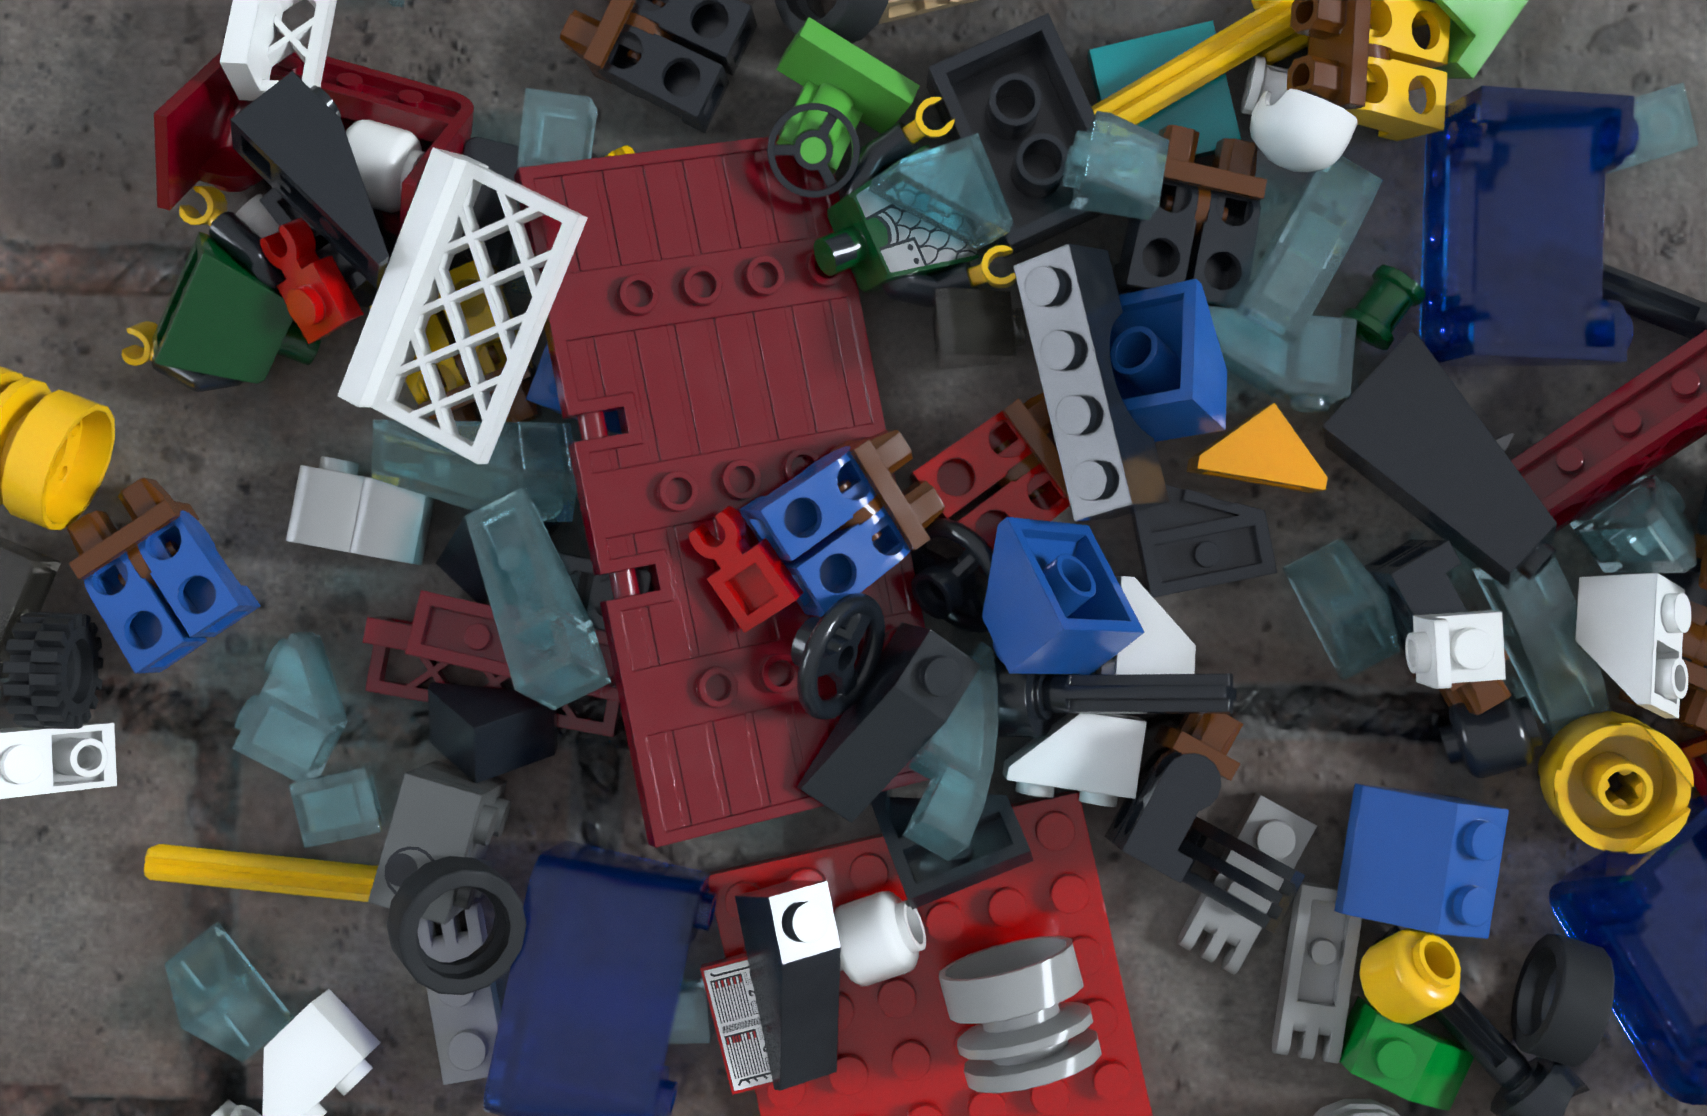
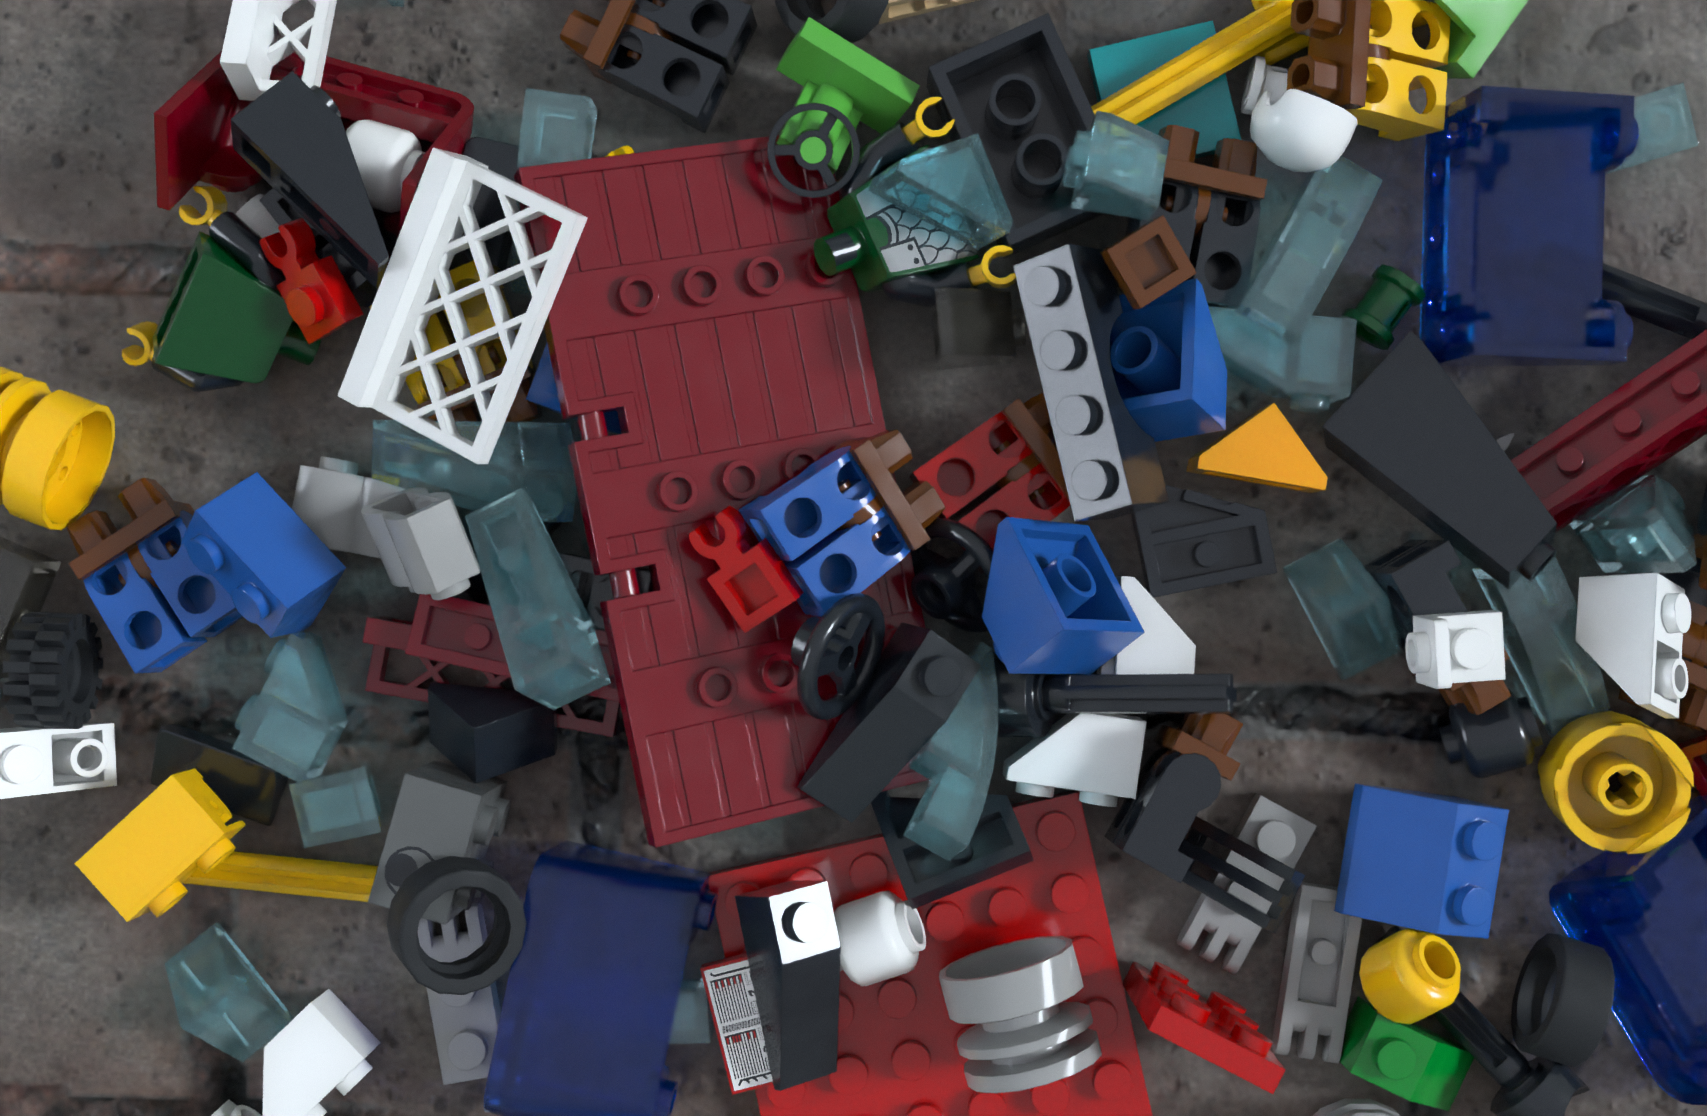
none -> yellow hinge [74,768,246,922]
none -> black slope [150,724,293,826]
none -> blue slope [181,472,346,638]
none -> light grey brick [361,488,481,600]
none -> reddish brown tile [1100,215,1197,310]
none -> red plate [1122,961,1286,1094]

